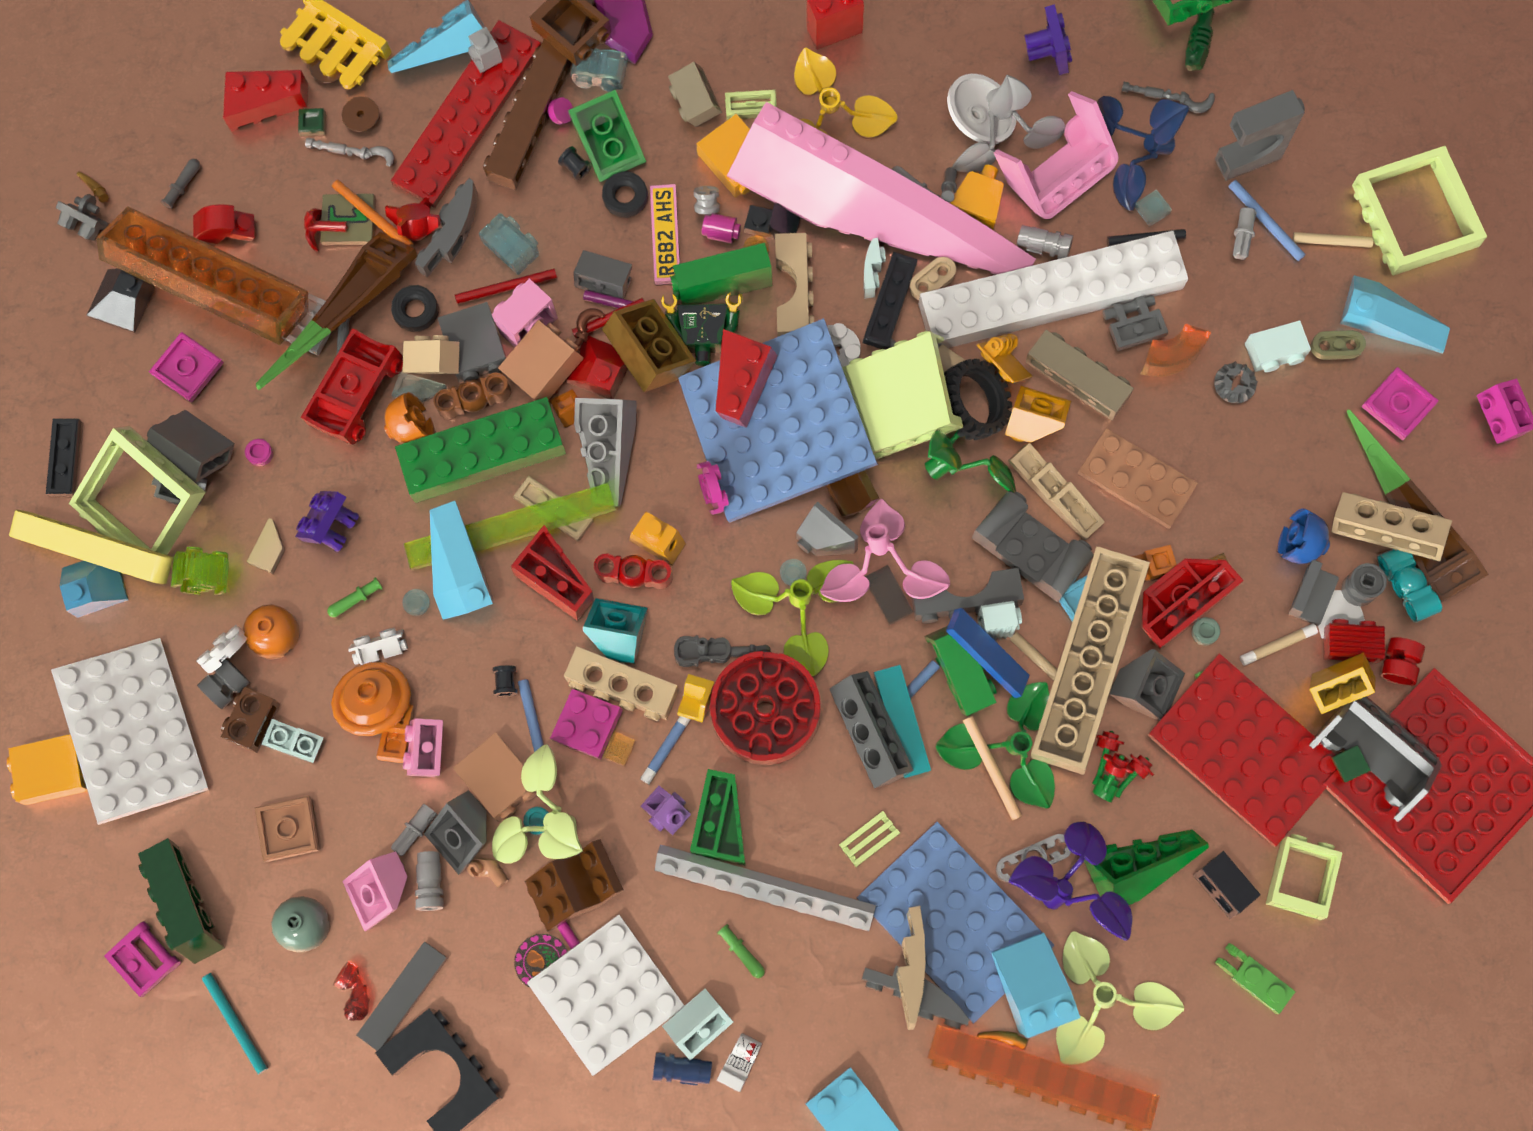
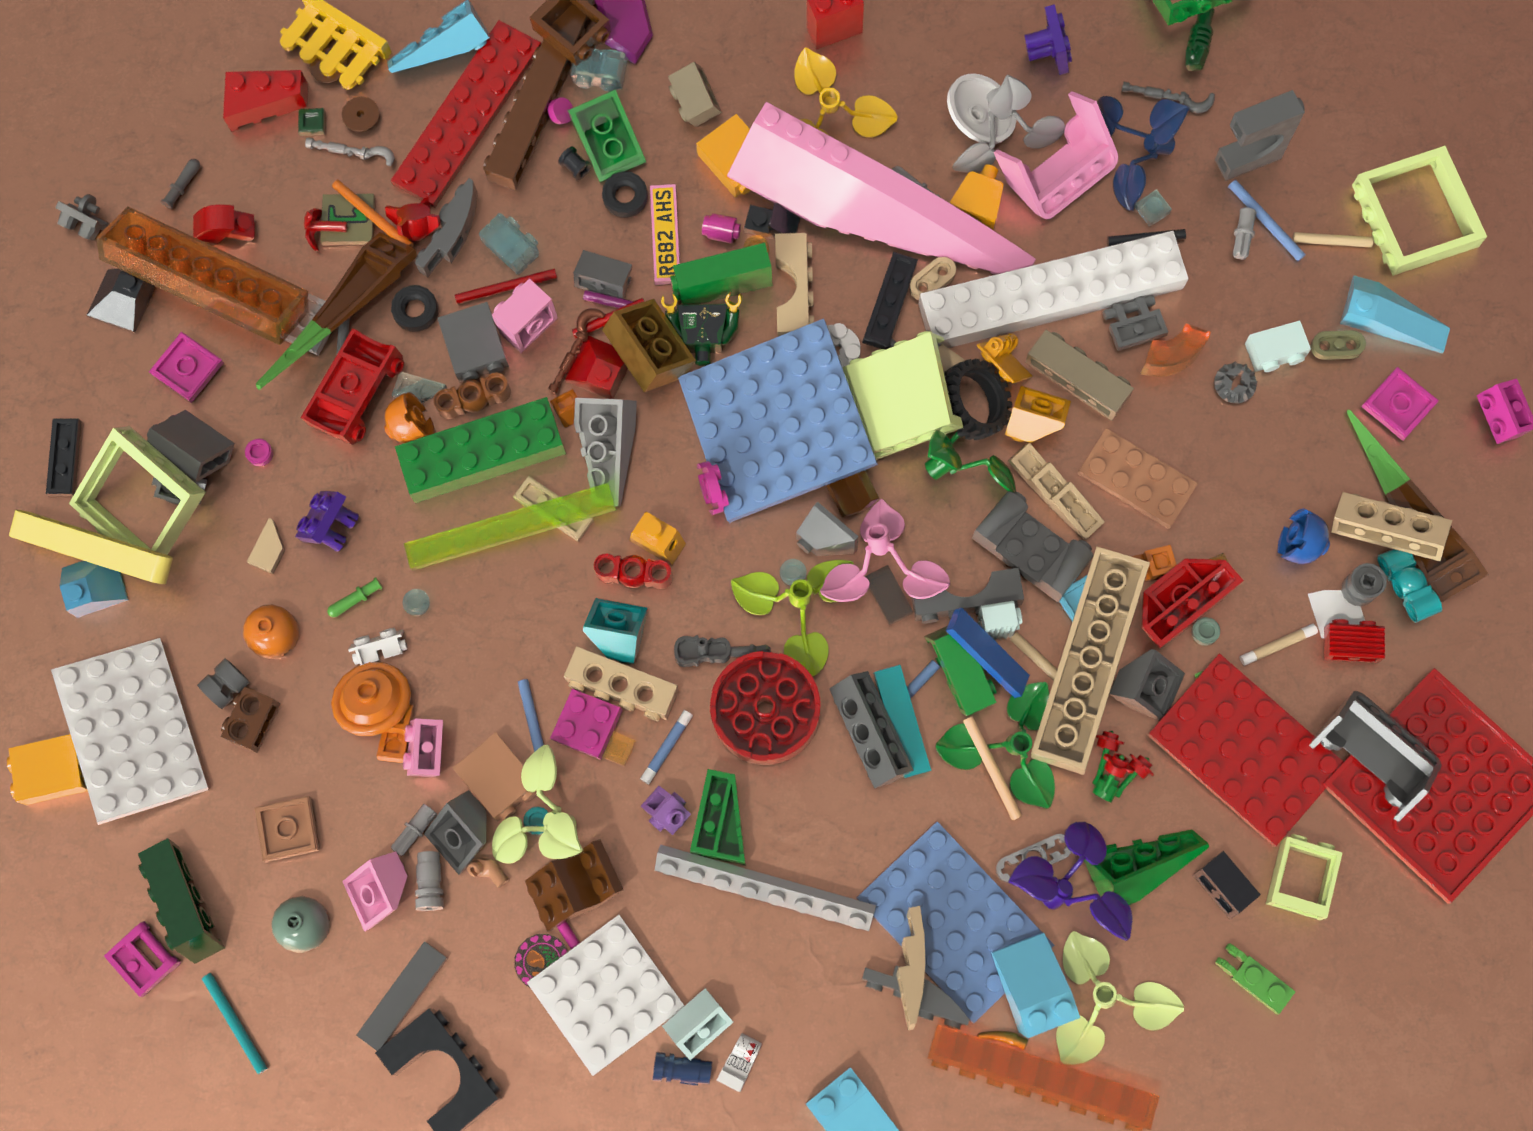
pearl gold helmet [77,171,108,202] -> none
clear neon green brick [171,547,229,595] -> none
white plate [196,625,247,674] -> none
light aqua slope [262,719,324,763] -> none
clear red arm [333,961,370,1021] -> none
tan brick [403,335,459,374] -> none
medium azure wedge [430,501,494,620] -> none
light grey brick [468,27,502,73] -> none
black bush [492,665,518,697] -> none
nougat brick [498,320,583,400] -> none
red wedge [511,525,594,621] -> none
yellow panel [677,674,714,723] -> none
light grey wheel [694,186,720,214] -> none
red wedge [715,329,778,428] -> none
bright green piece [717,924,765,978] -> none
yellowish green tile [725,90,777,120] -> none
yellowish green tile [839,811,900,867] -> none
light aqua slope [863,238,886,299] -> none
dark grey piece [941,167,957,203] -> none
light grey axle [1017,225,1073,259] -> none
dark grey panel [1288,560,1339,626] -> none
yellow brick [1310,653,1376,714] -> none
dark green tile [1331,745,1371,783] -> none
red wheel [1380,637,1425,686] -> none

